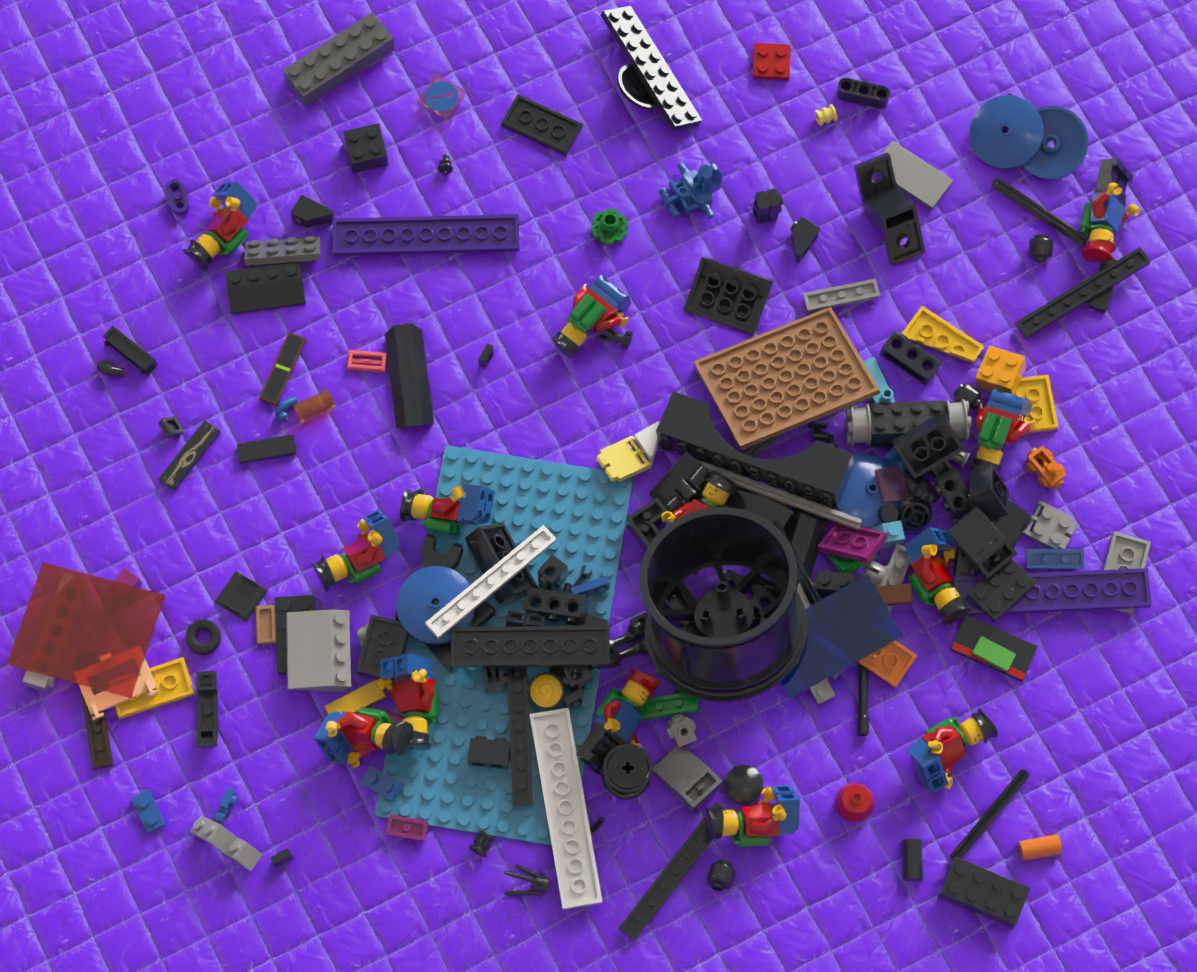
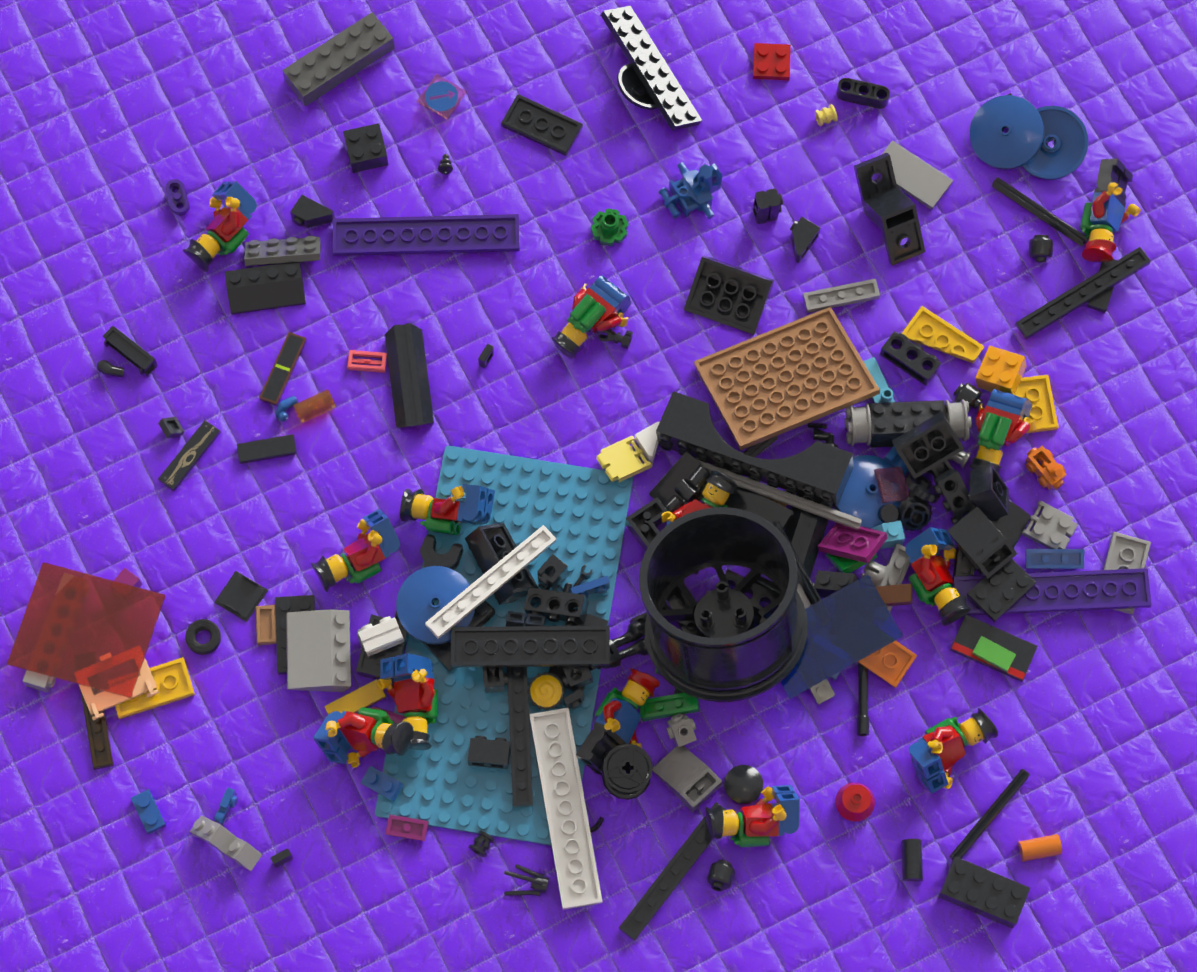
black slope [197,671,218,748] -> none
none -> white brick [358,616,405,657]

